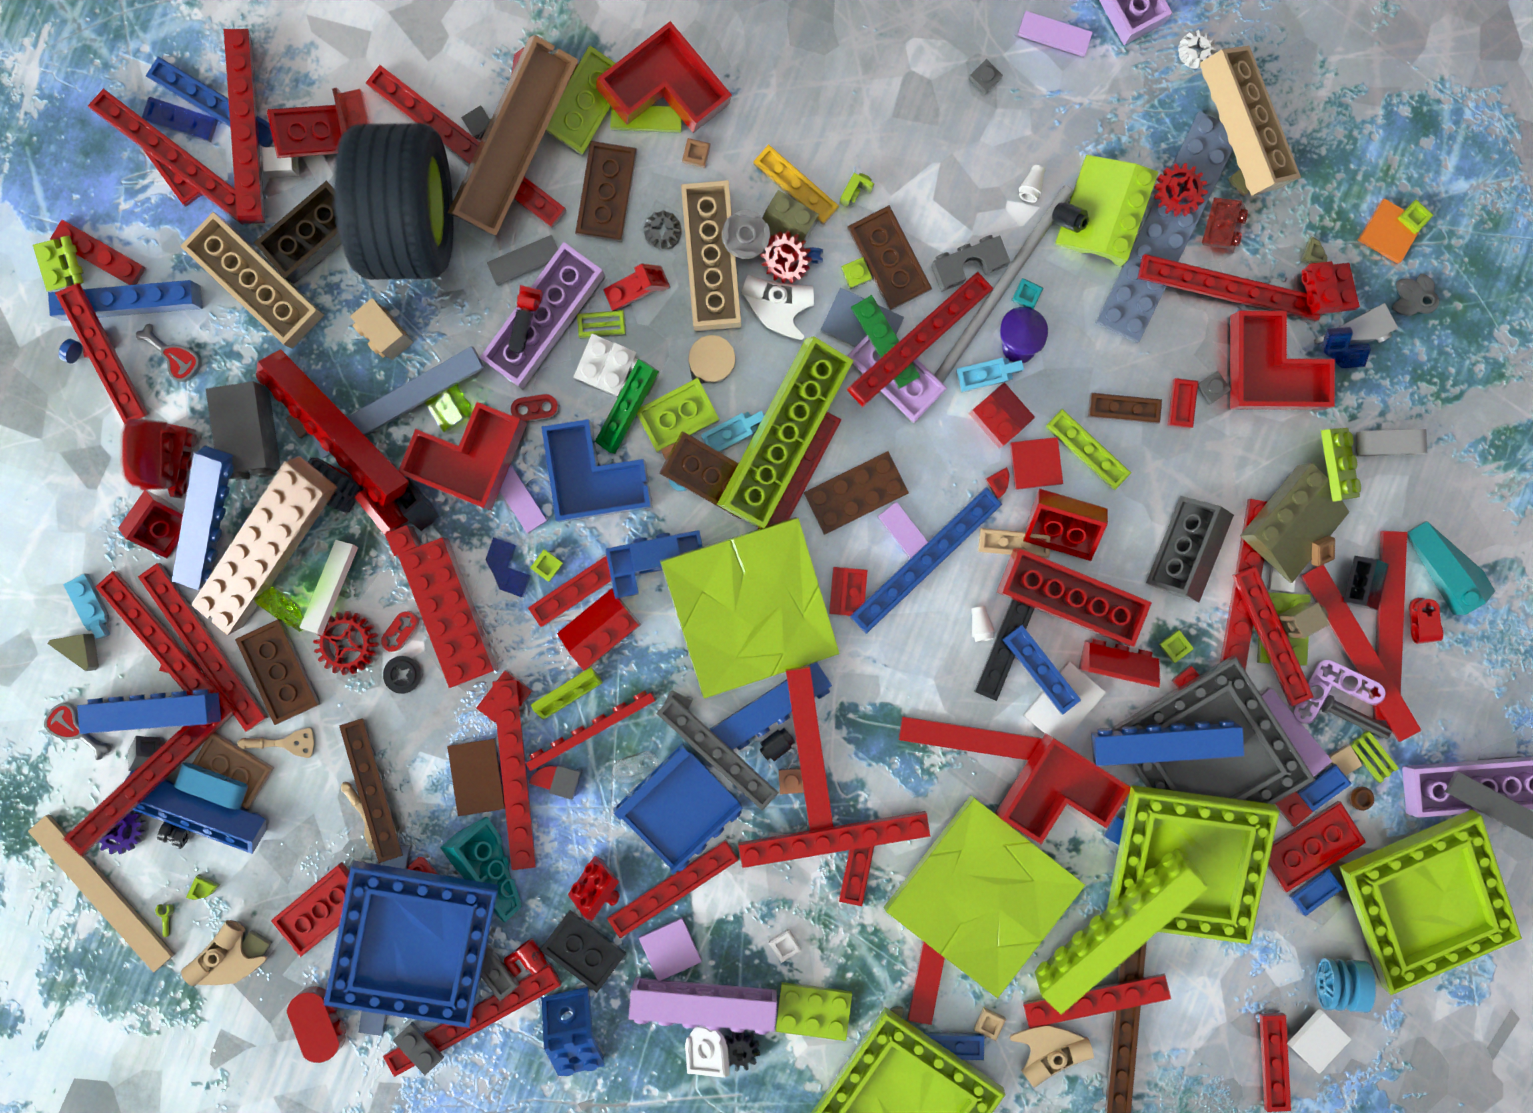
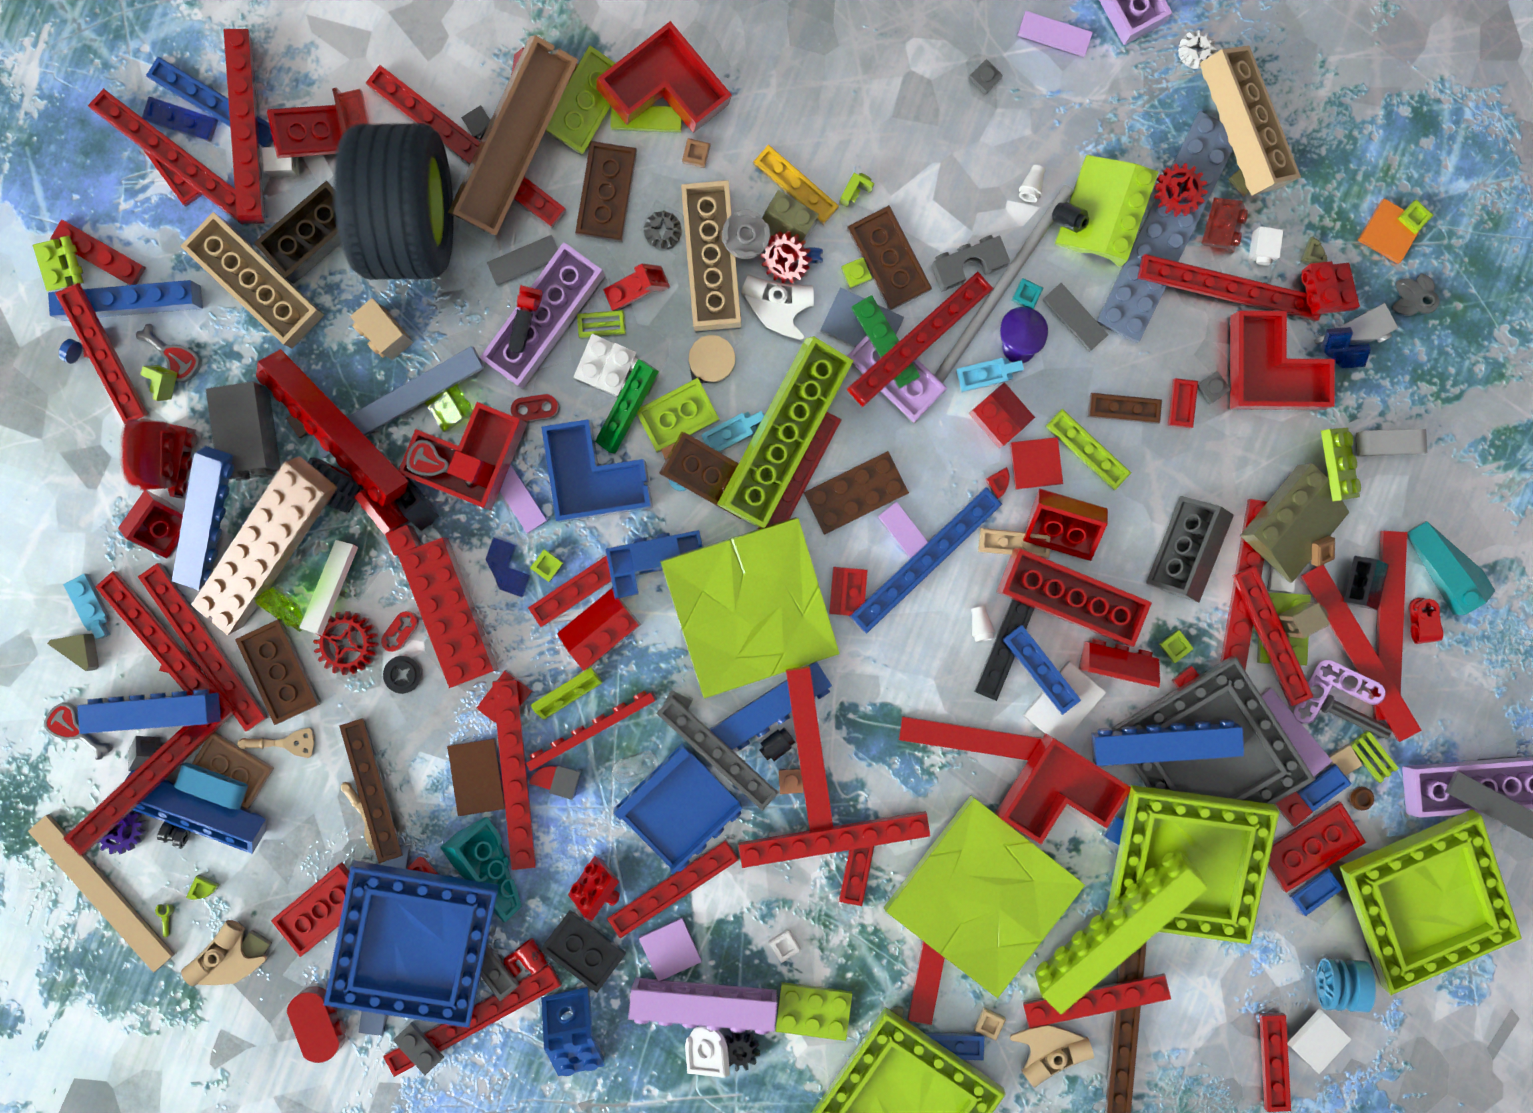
none -> lime panel [141,365,177,401]
none -> piece [406,440,473,487]
none -> red slope [447,450,496,488]
none -> dark grey tile [1043,283,1109,352]
none -> white brick [1249,226,1283,265]

